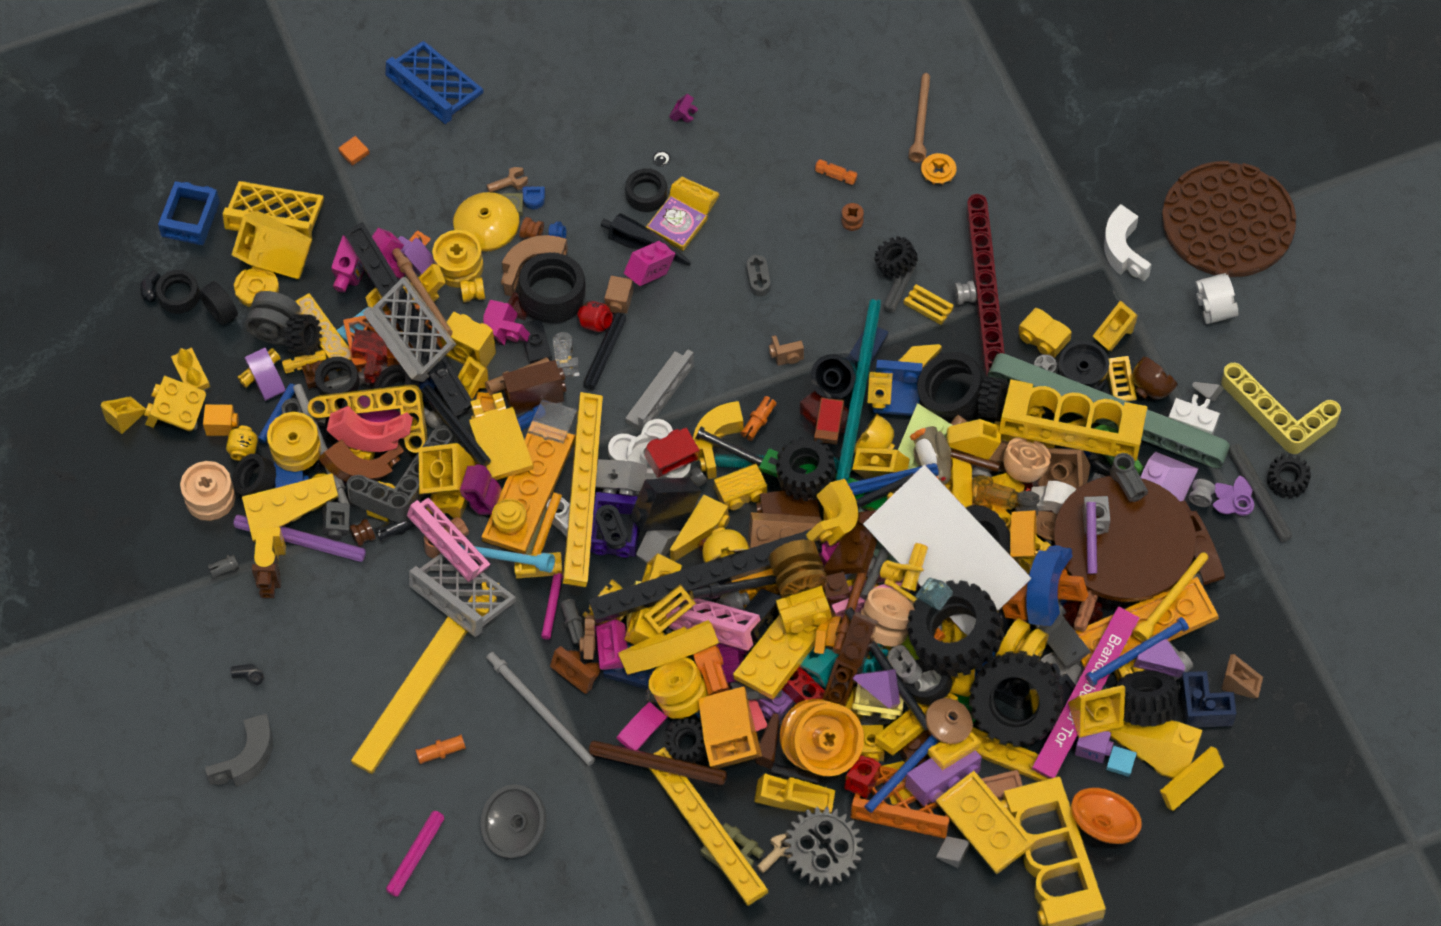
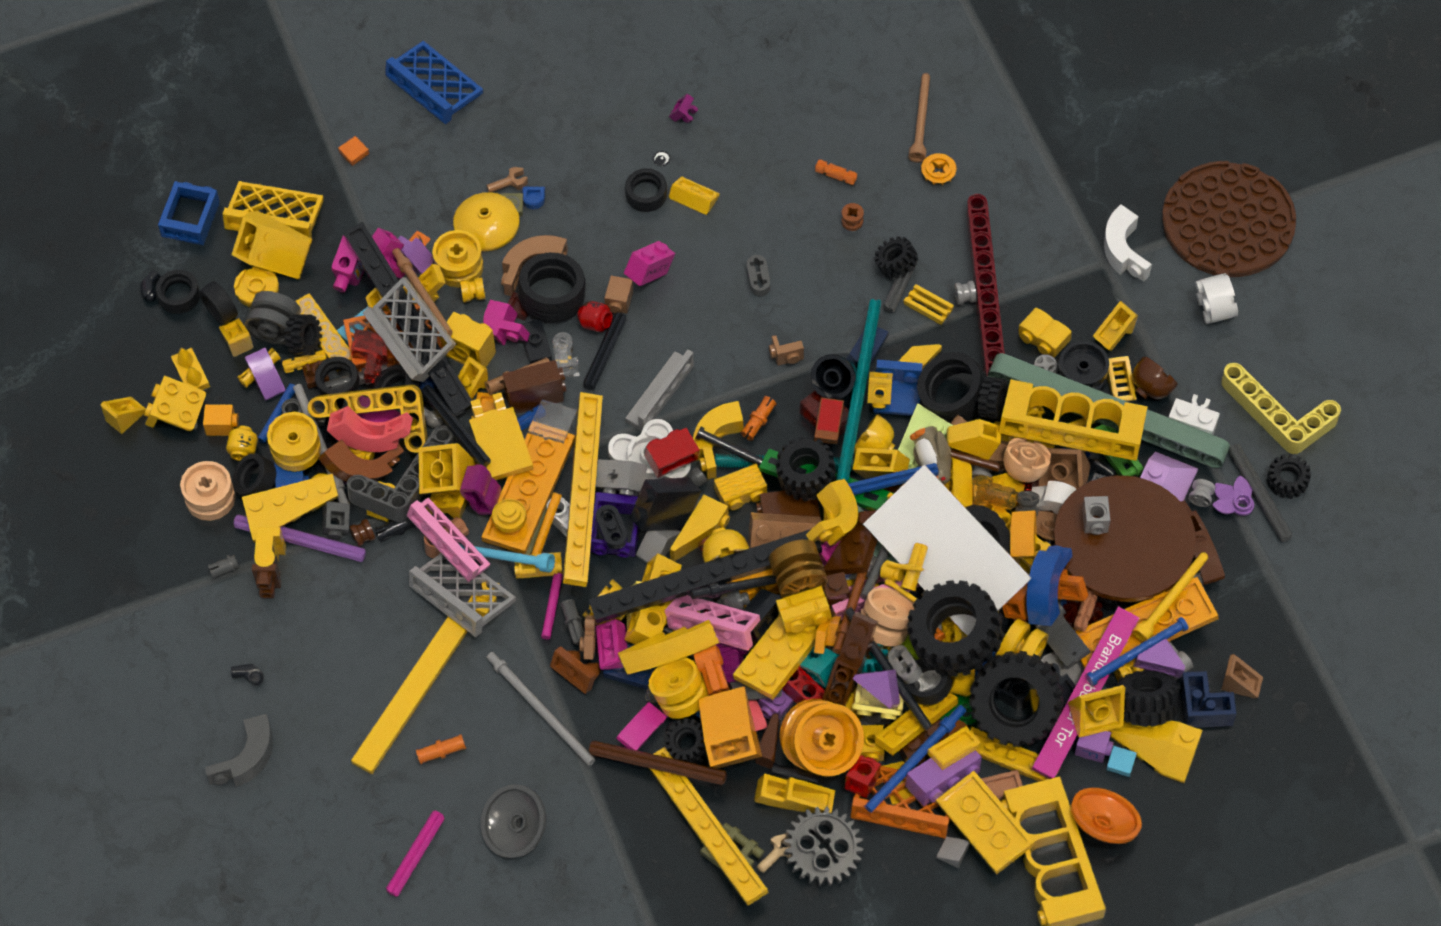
dark orange wheel [519,217,544,239] -> none
blue plate [549,222,566,238] -> none
black piece [600,213,691,266] -> none
yellow tile [644,584,696,633] -> none
tile [646,195,708,251] -> none
black bar [856,473,914,508] -> none
clear light blue slope [916,577,953,610] -> none
medium nougat dish [926,698,972,744] -> none
medium lavender bar [1086,502,1097,574] -> none
dark grey piece [1110,453,1148,502] -> none
yellow tile [1160,746,1224,811] -> none
light grey slope [1192,382,1224,401] -> none
none -> yellow slope [219,318,253,357]

